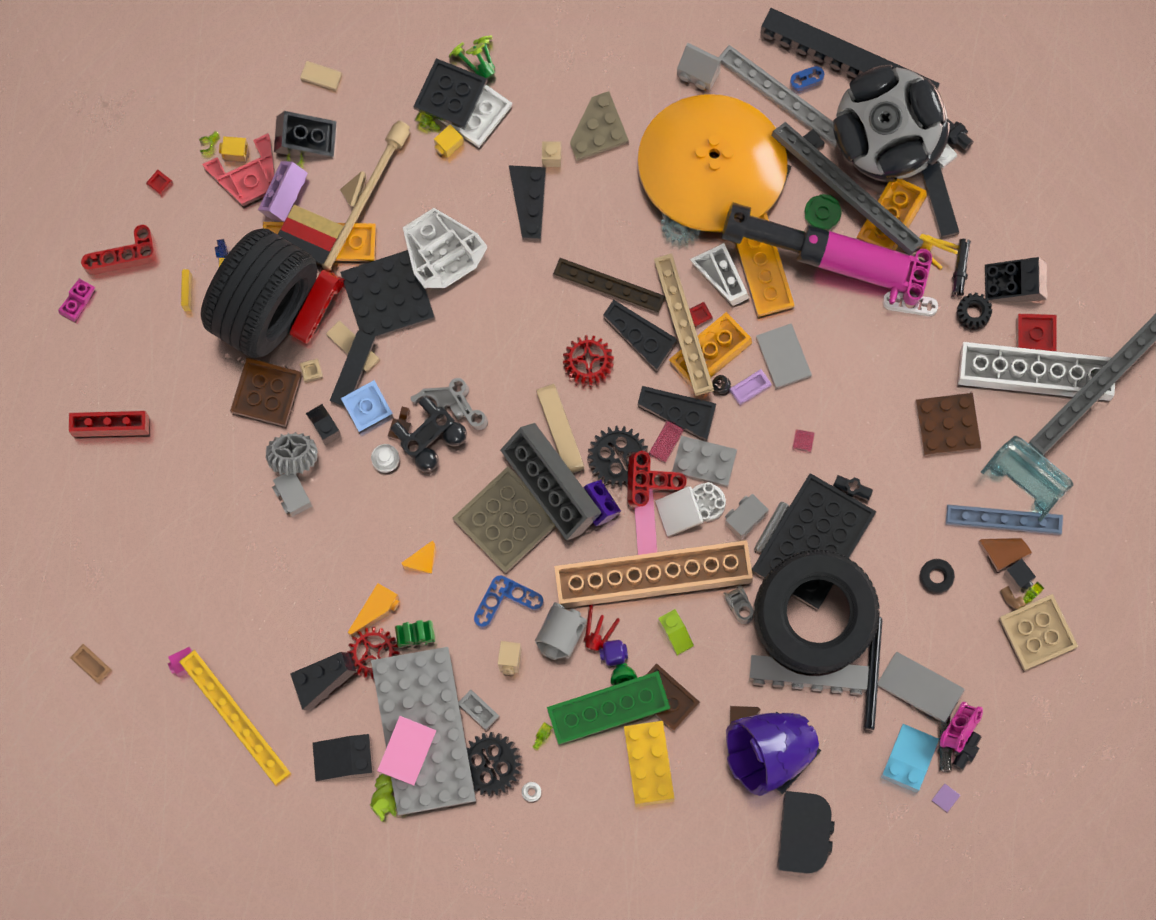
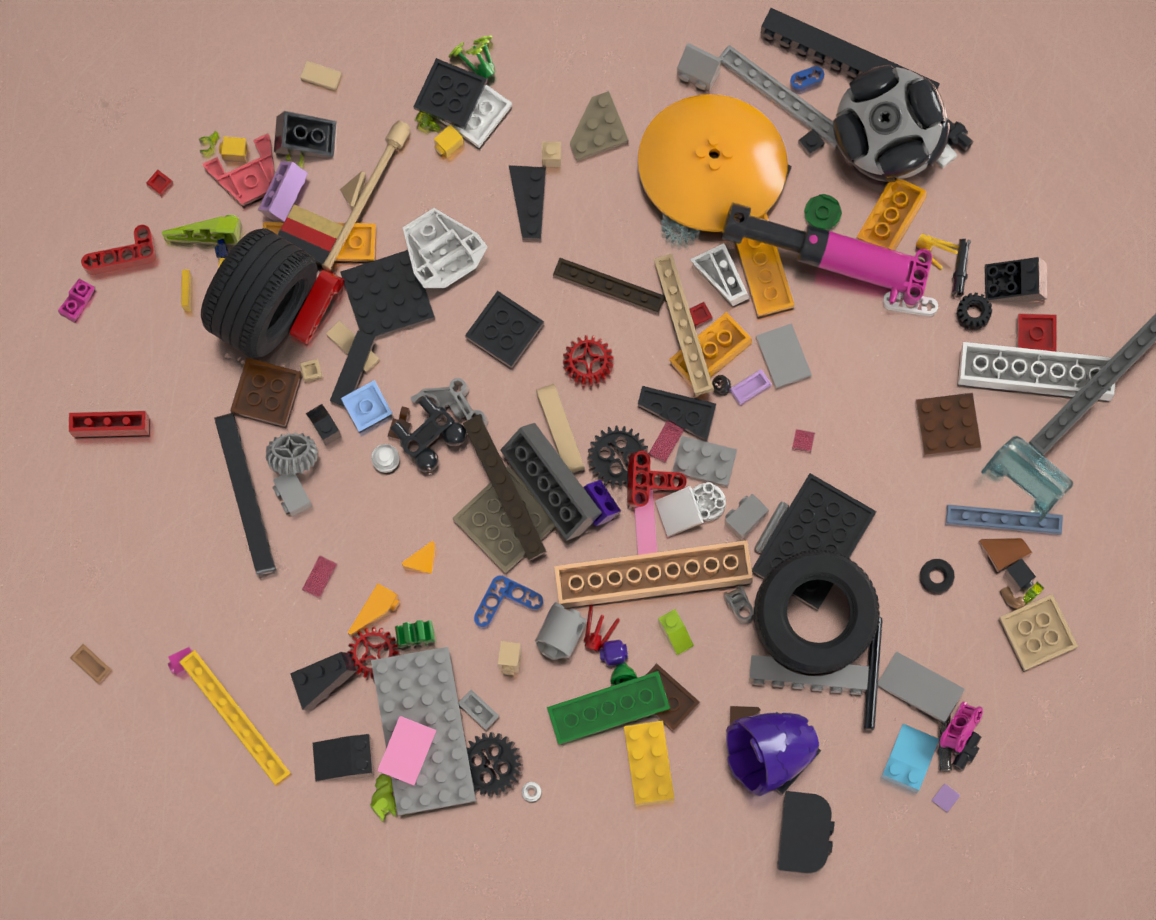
clear neon green piece [533,722,553,750] -> none
black wing [603,299,677,371] -> none
dark grey plate [771,122,924,256] -> none
black axle [833,475,873,501] -> none
black tile [921,163,959,238] -> none
none -> lime wedge [162,215,241,245]
none -> black beam [214,412,276,577]
none -> clear pink tile [302,555,337,599]
none -> dark brown plate [463,415,547,560]
none -> black plate [465,290,544,368]

